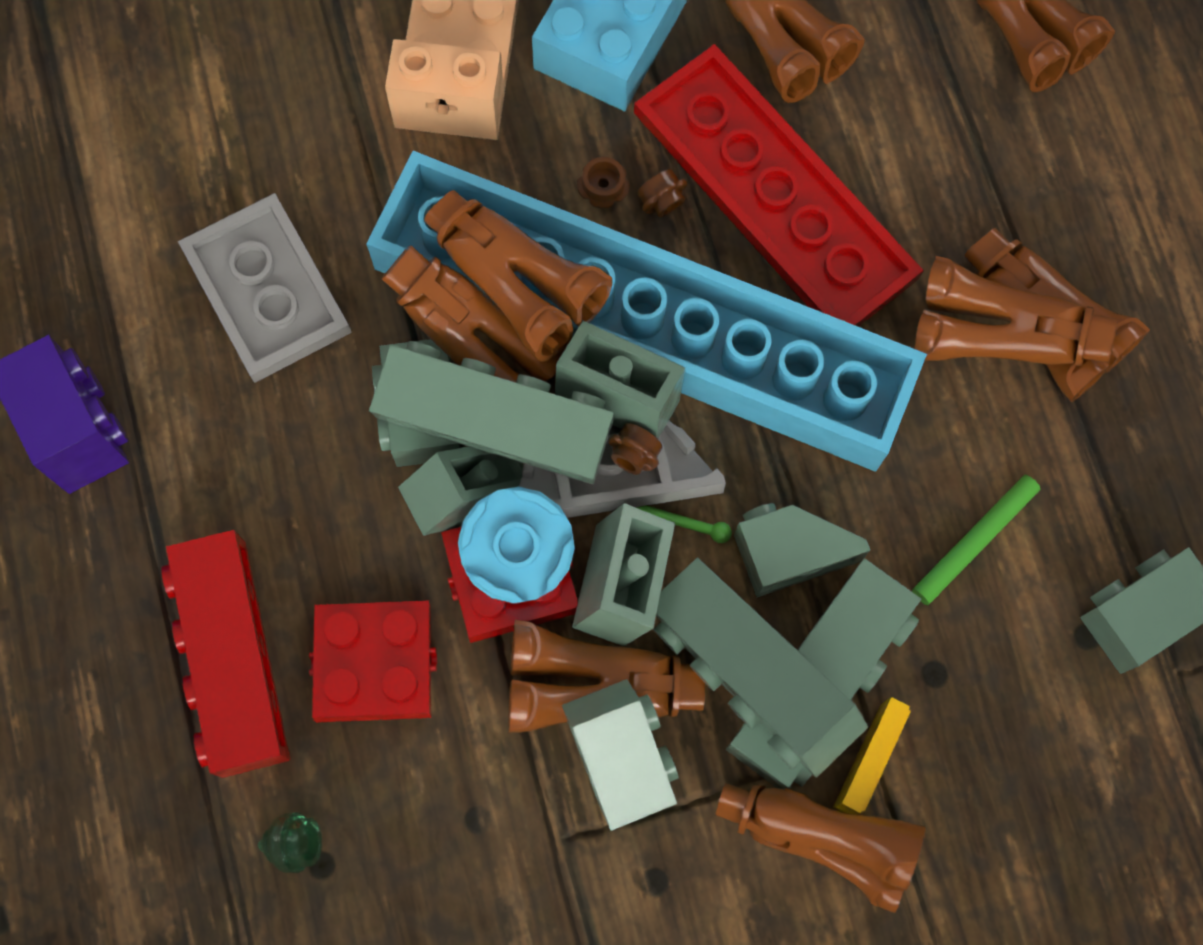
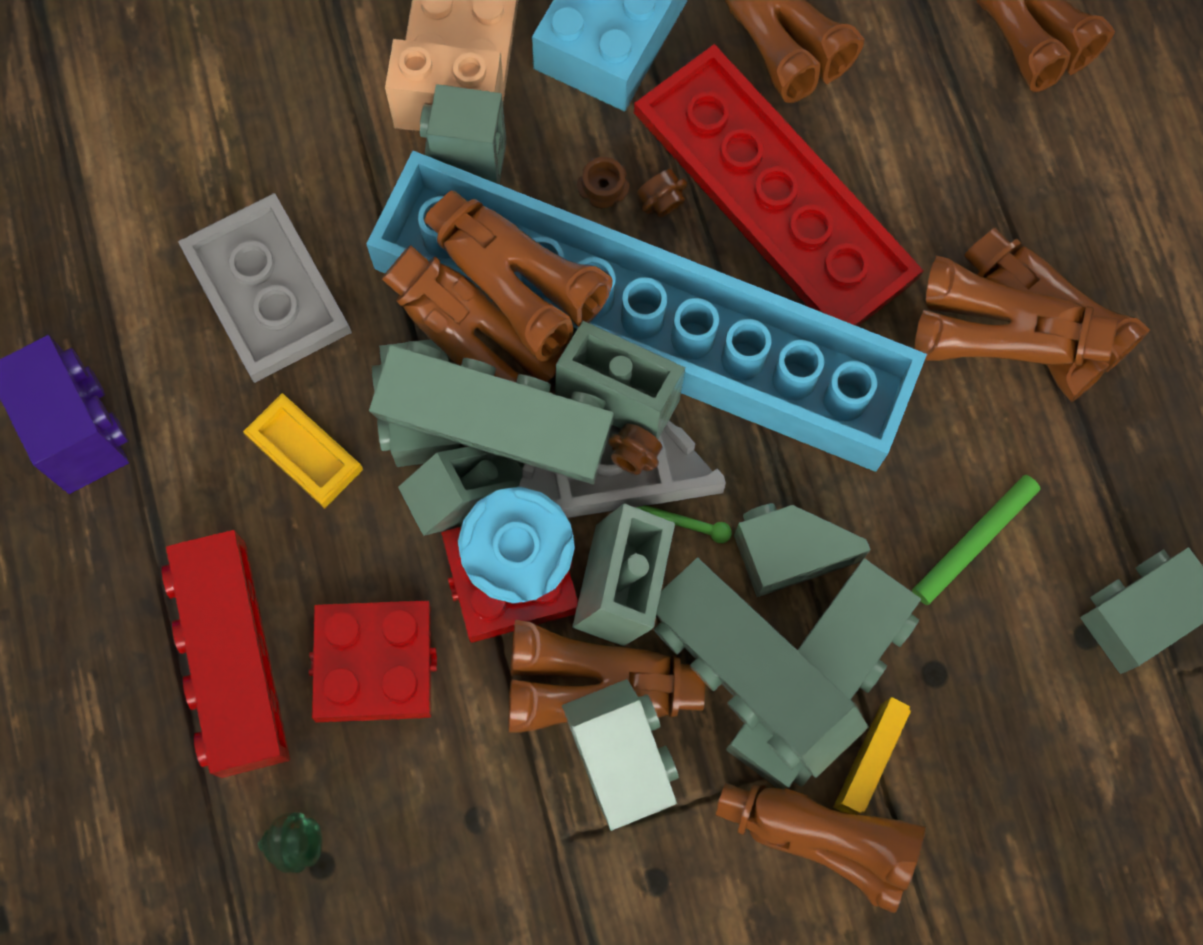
none -> yellow tile [243,393,363,509]
none -> sand green brick [420,84,507,184]

